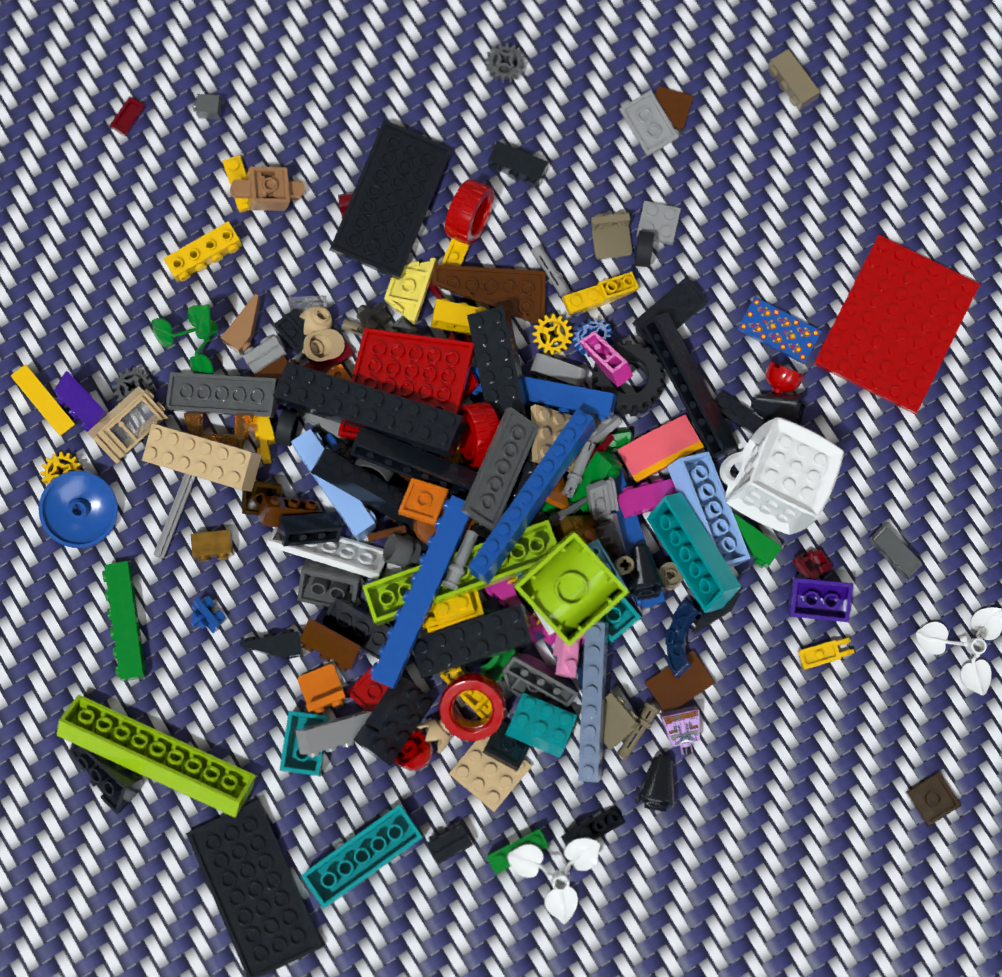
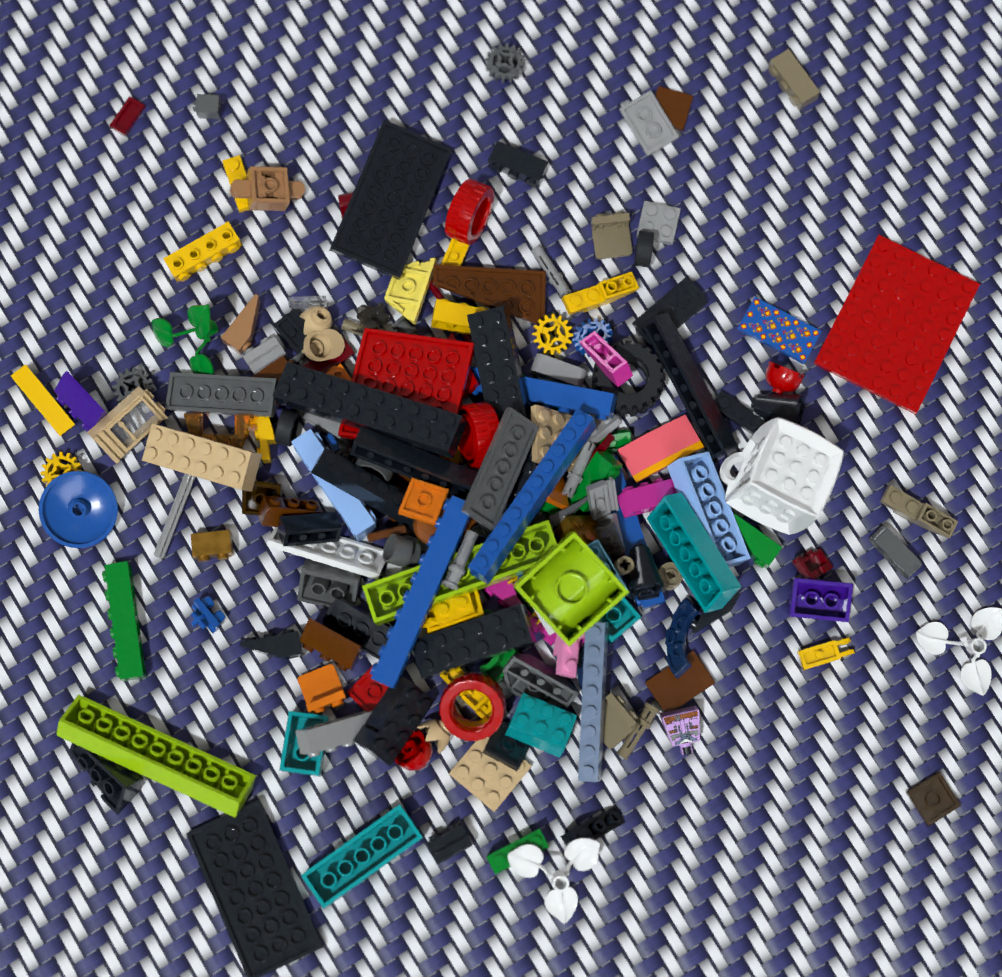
black cone [635,754,674,812] -> none
none -> dark tan slope [880,485,958,538]

